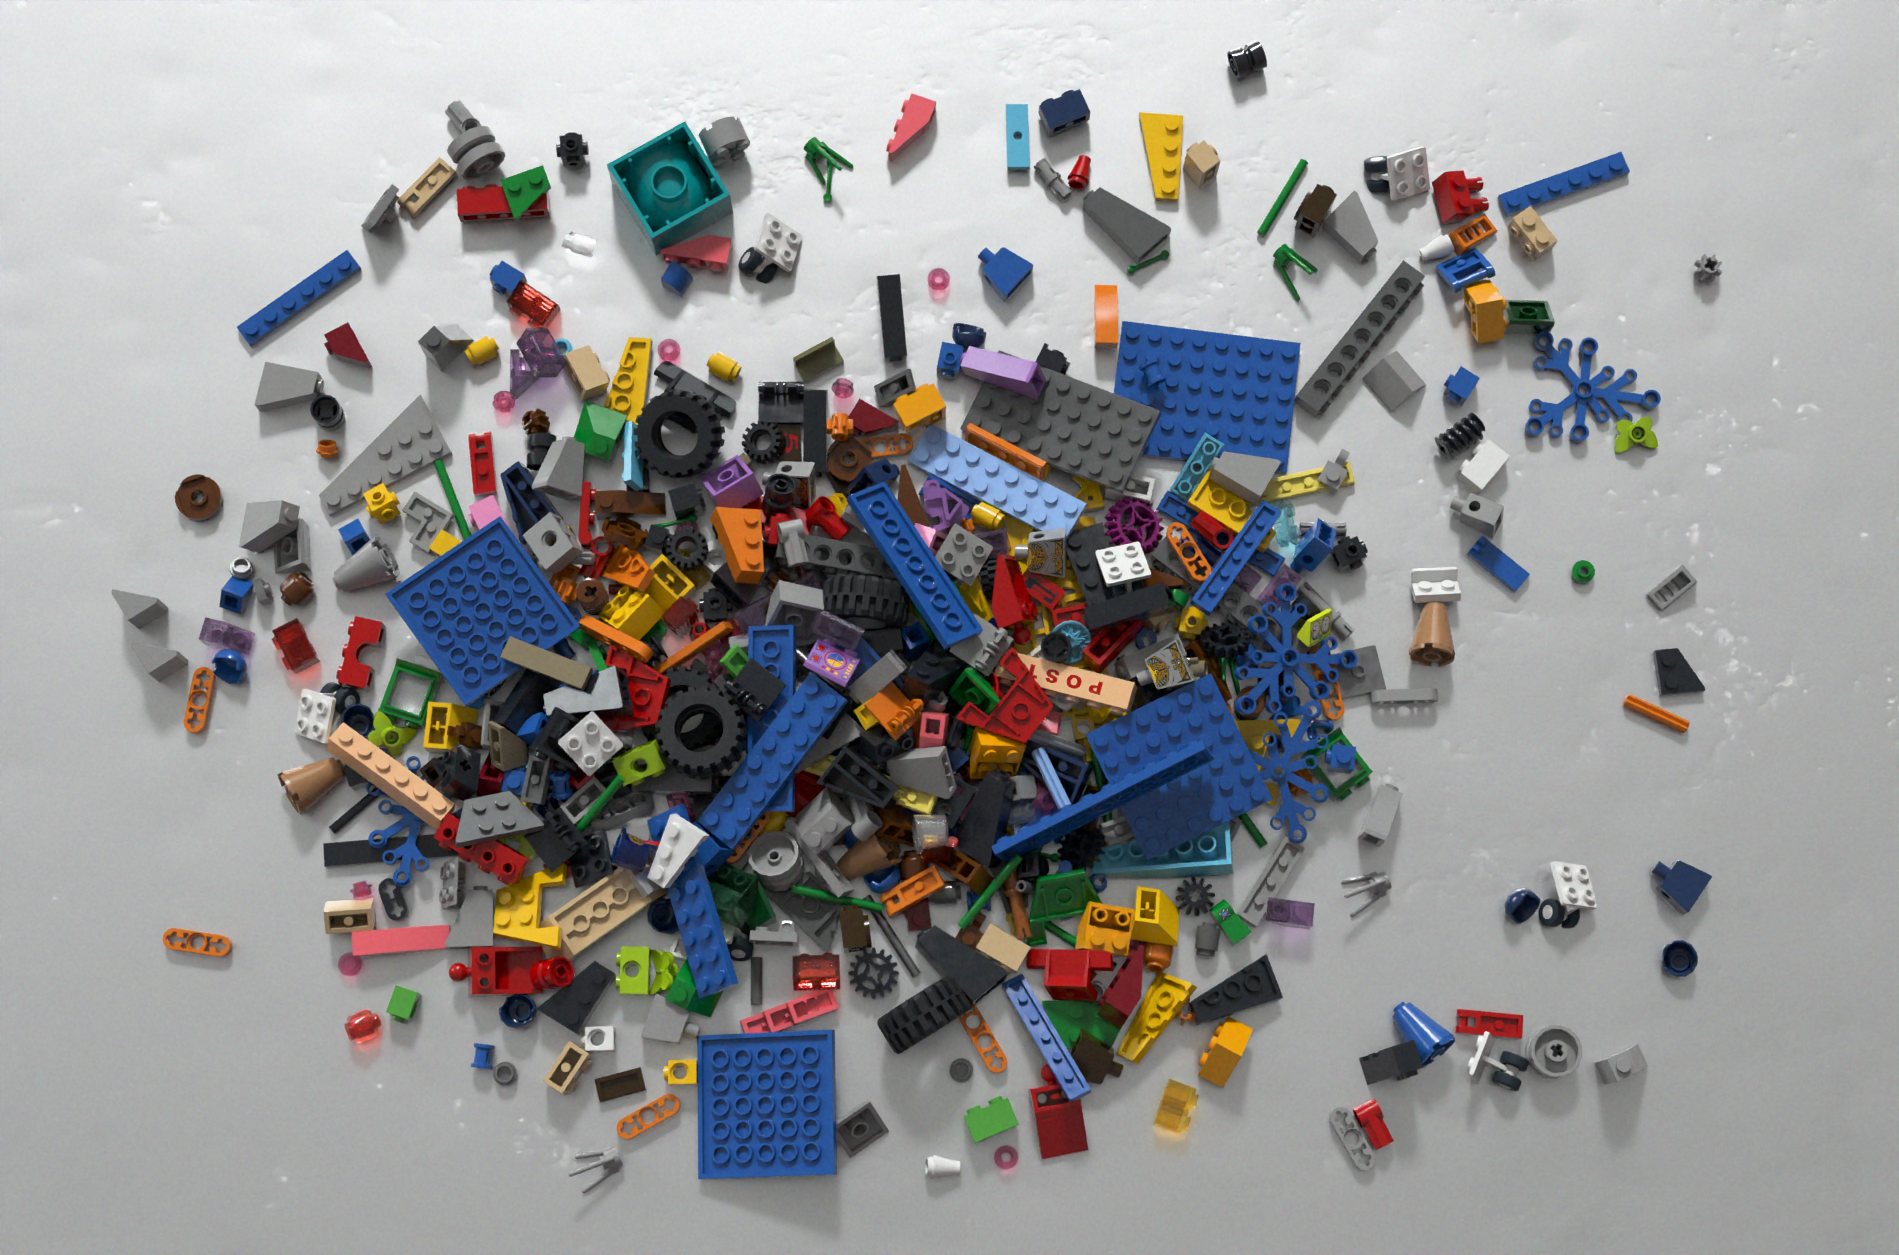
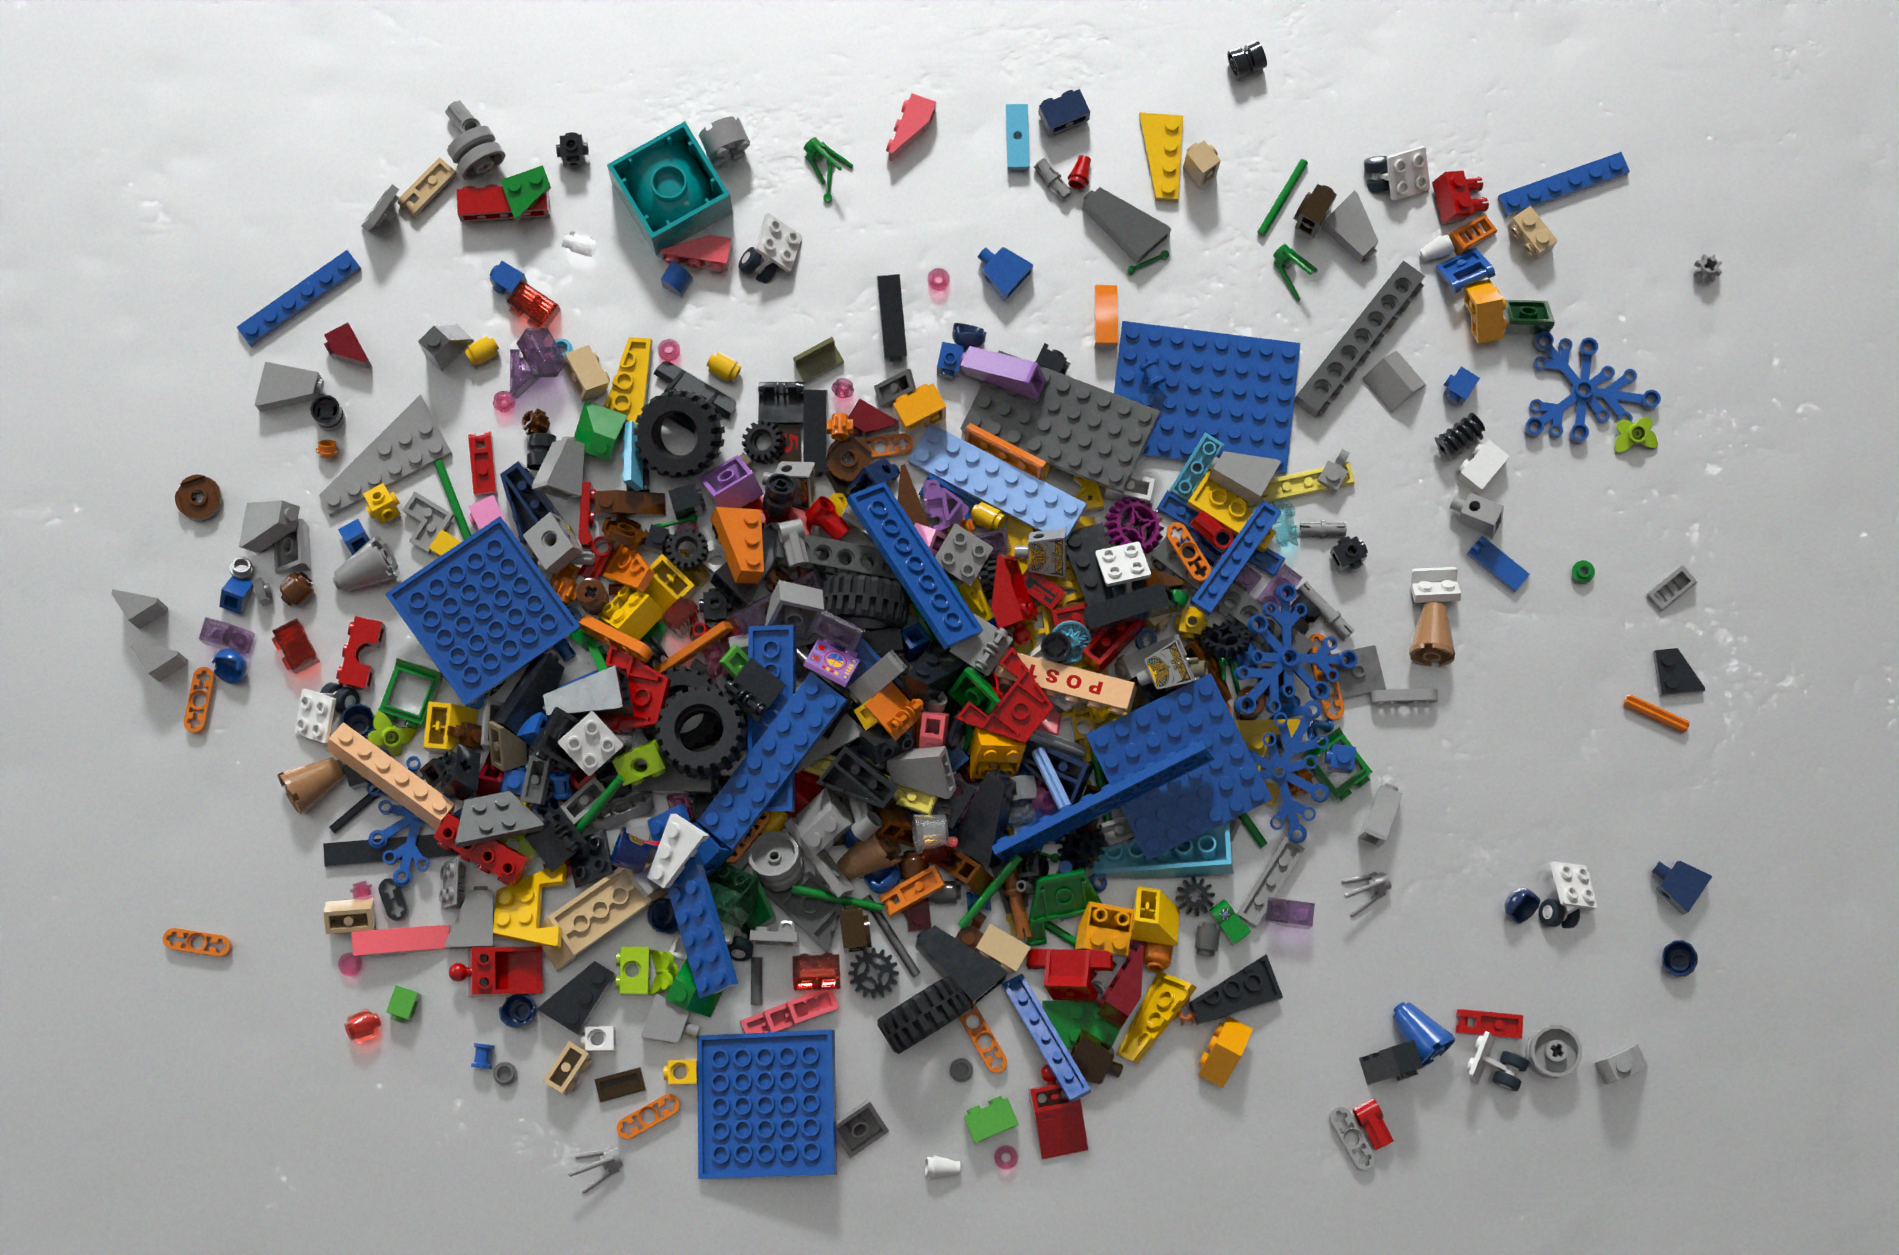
dark tan tile [500,636,593,691] -> none
red wheel [530,956,574,991] -> none
red bracket [763,513,794,547] -> none
clear yellow brick [1153,1079,1199,1134] -> none
blue torso [1290,518,1336,574] -> none
neon yellow slope [1297,608,1332,647] -> none

